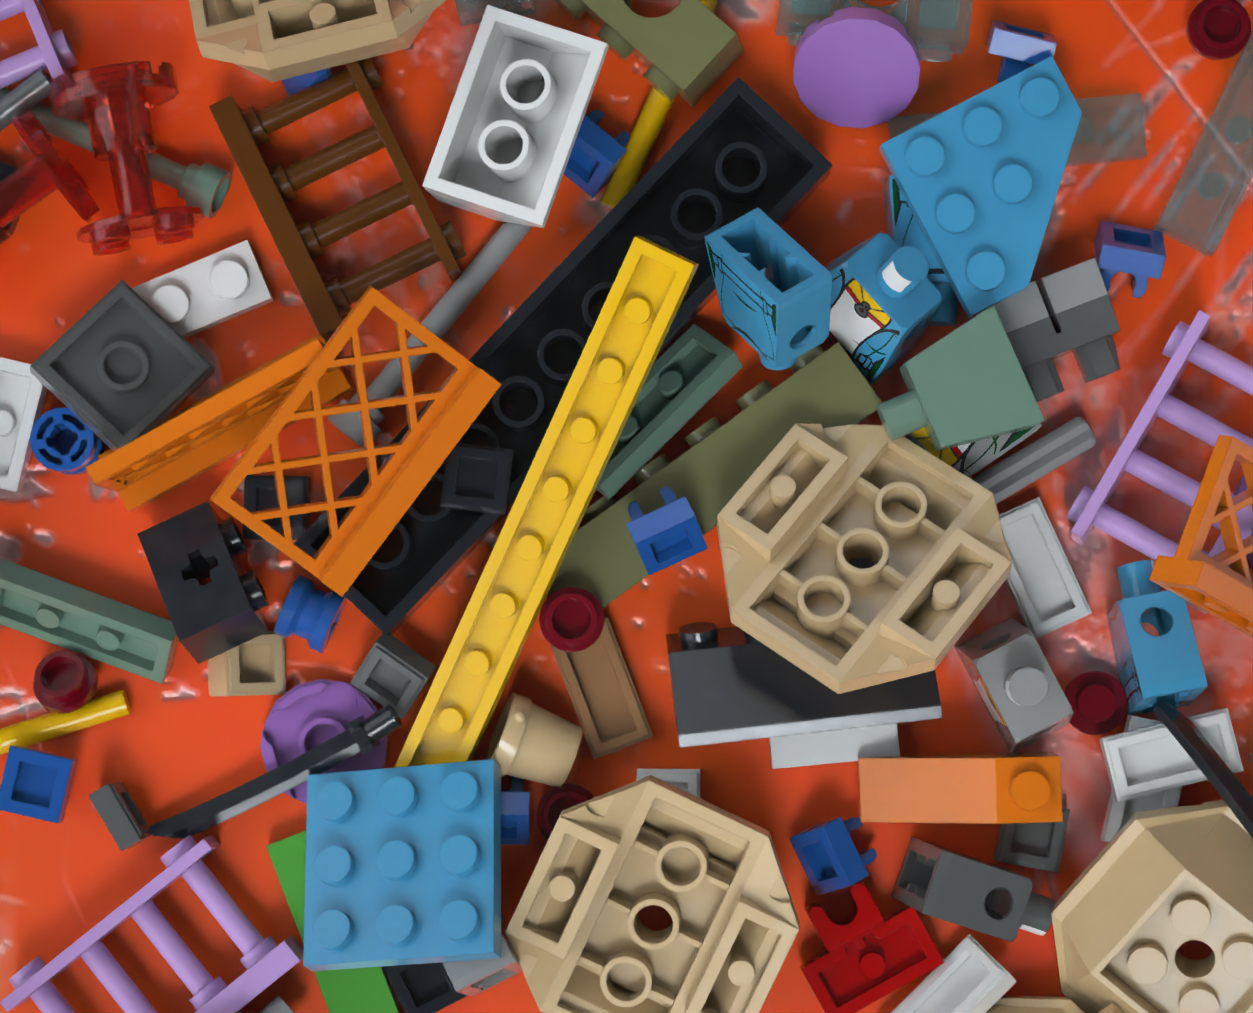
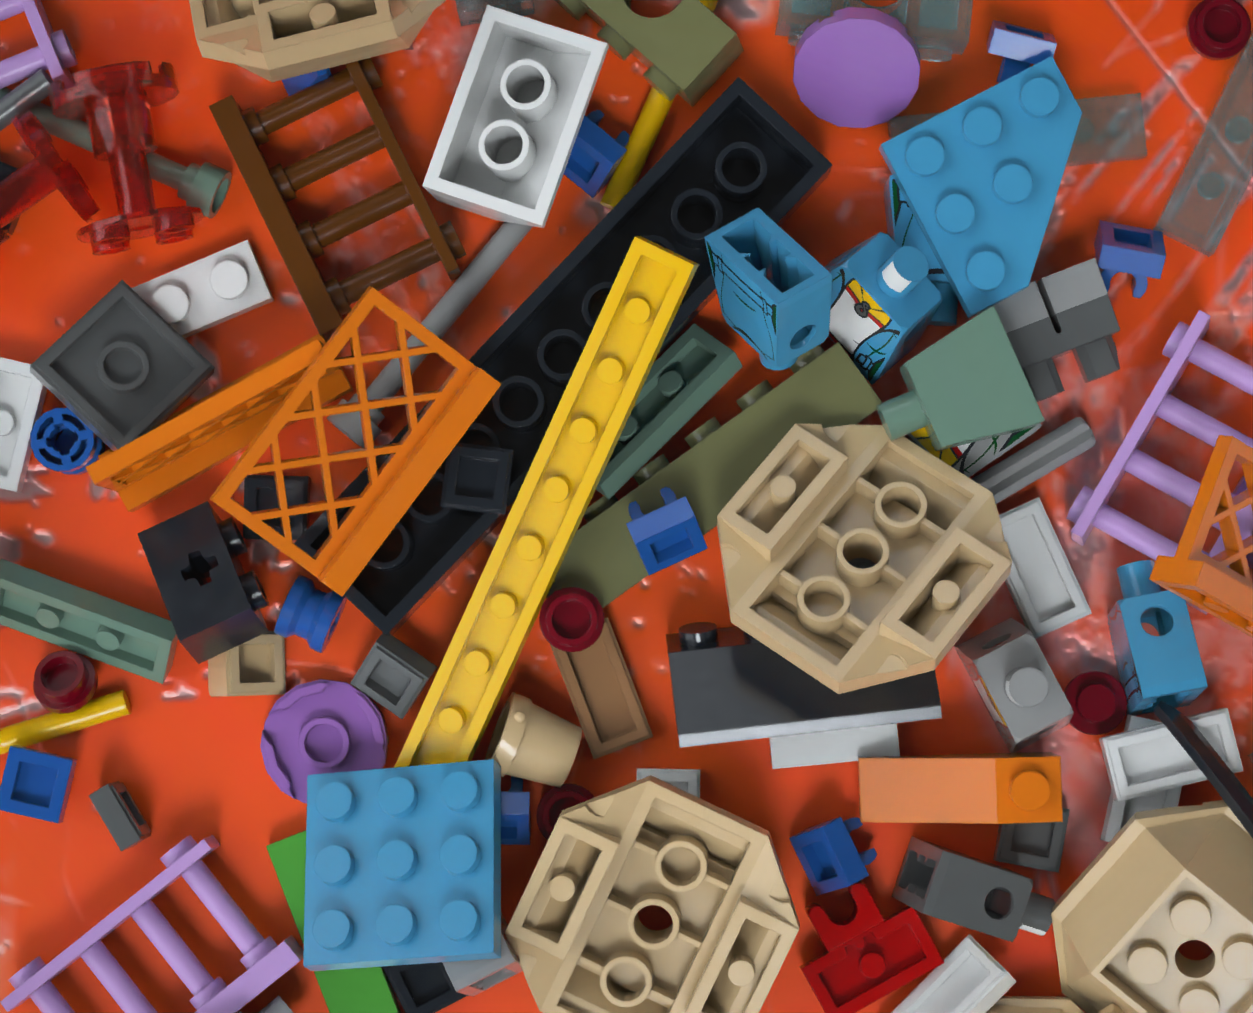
black sword [149,704,402,839] -> none

